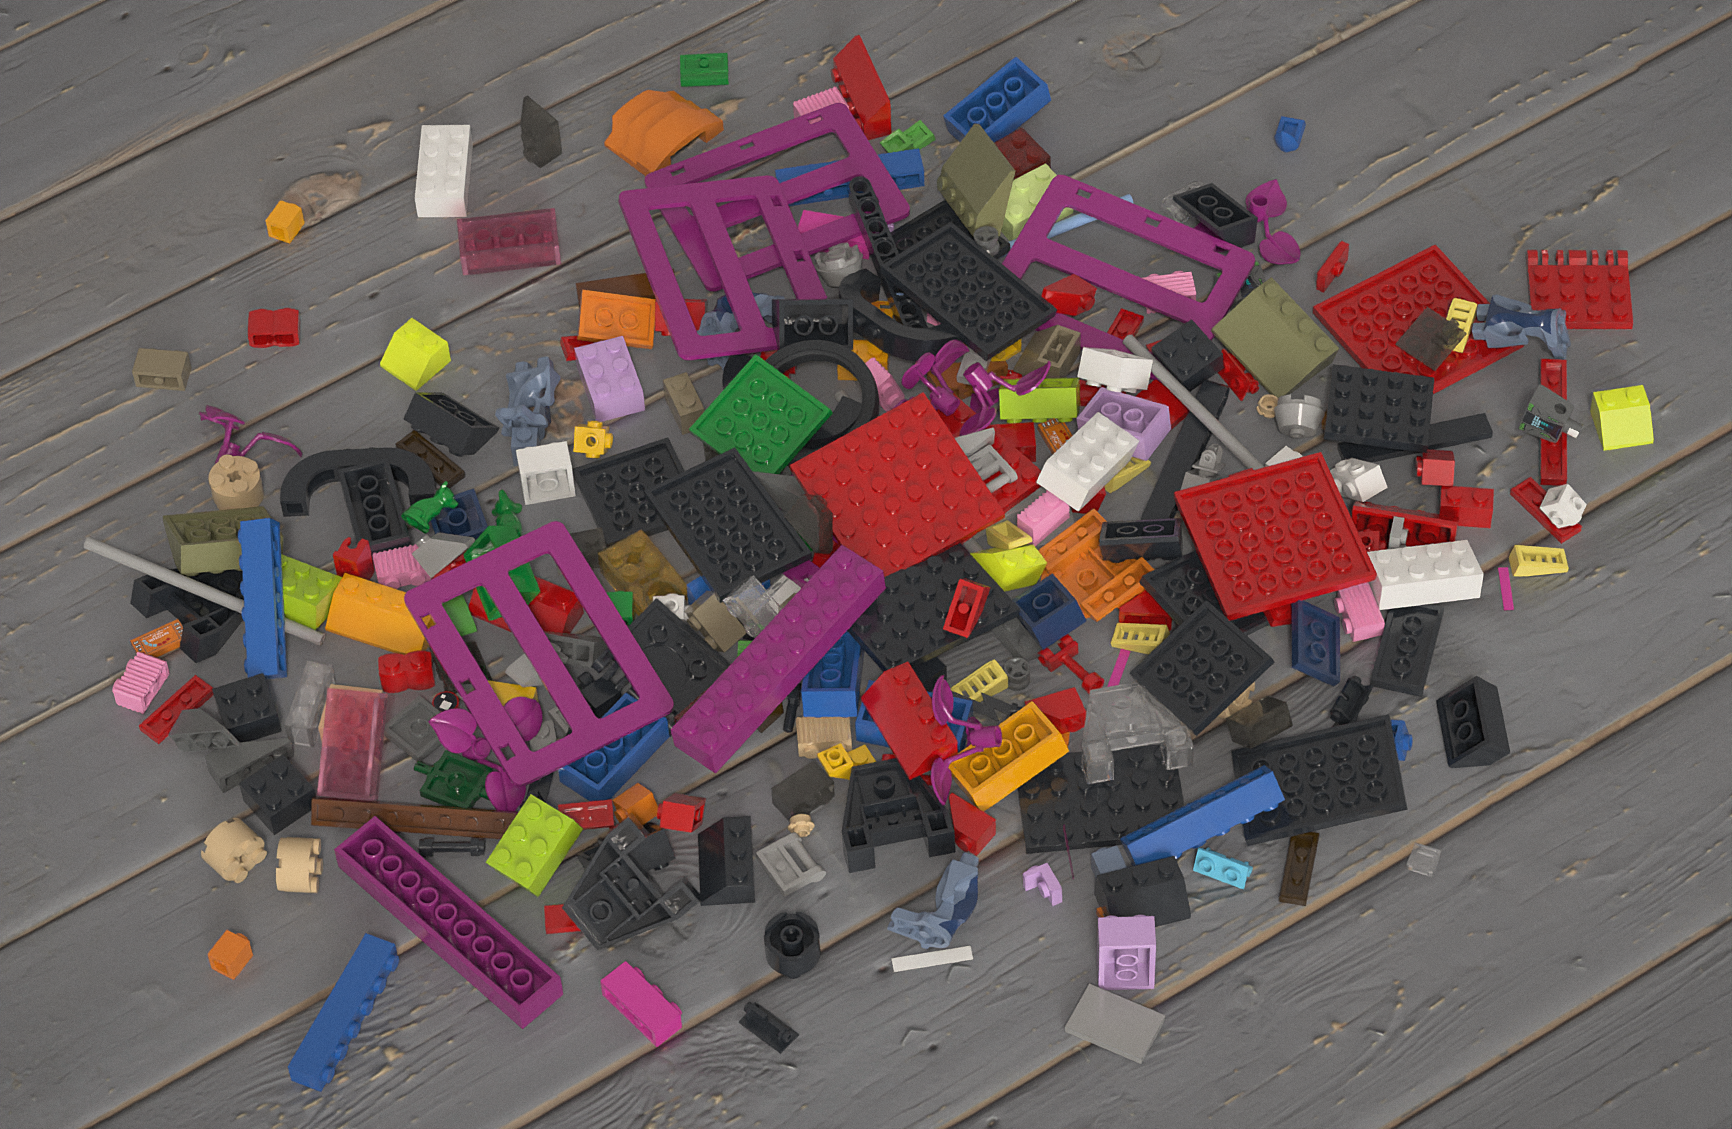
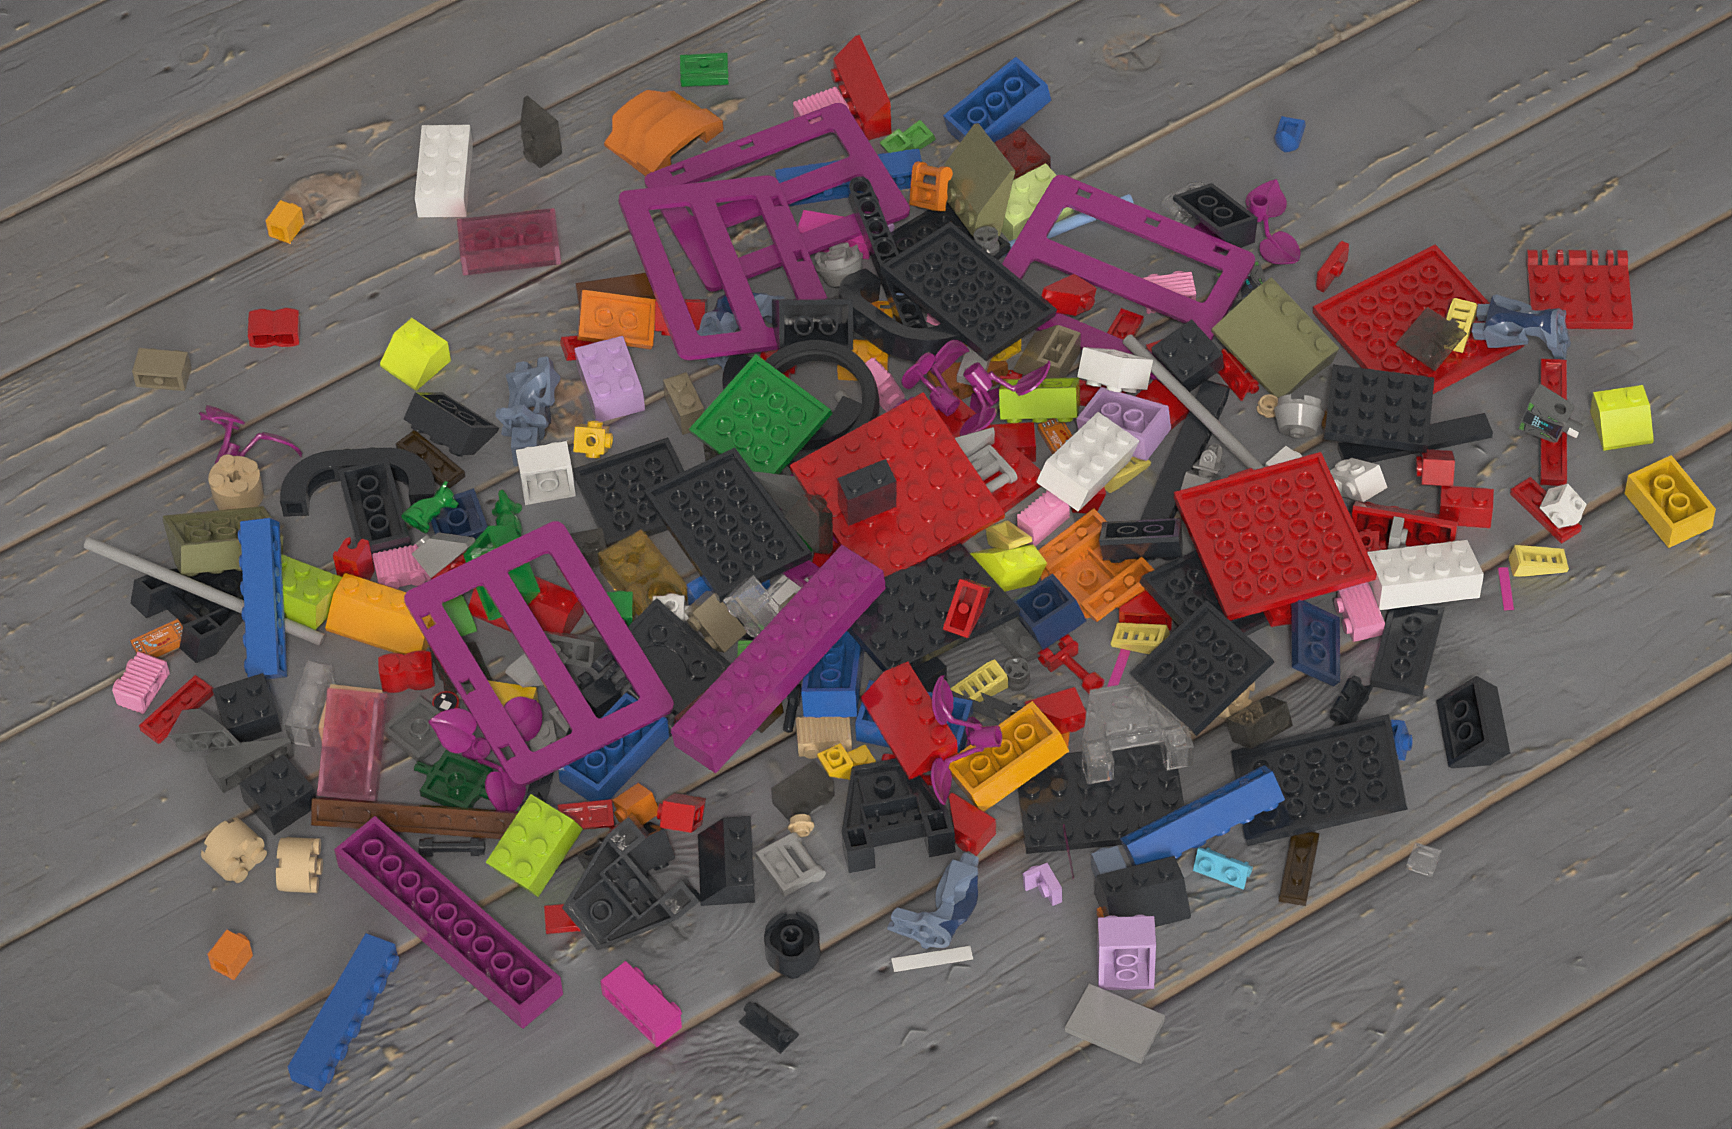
none -> black brick [837,459,897,526]
none -> orange plate [909,161,953,211]
none -> yellow brick [1625,455,1716,548]

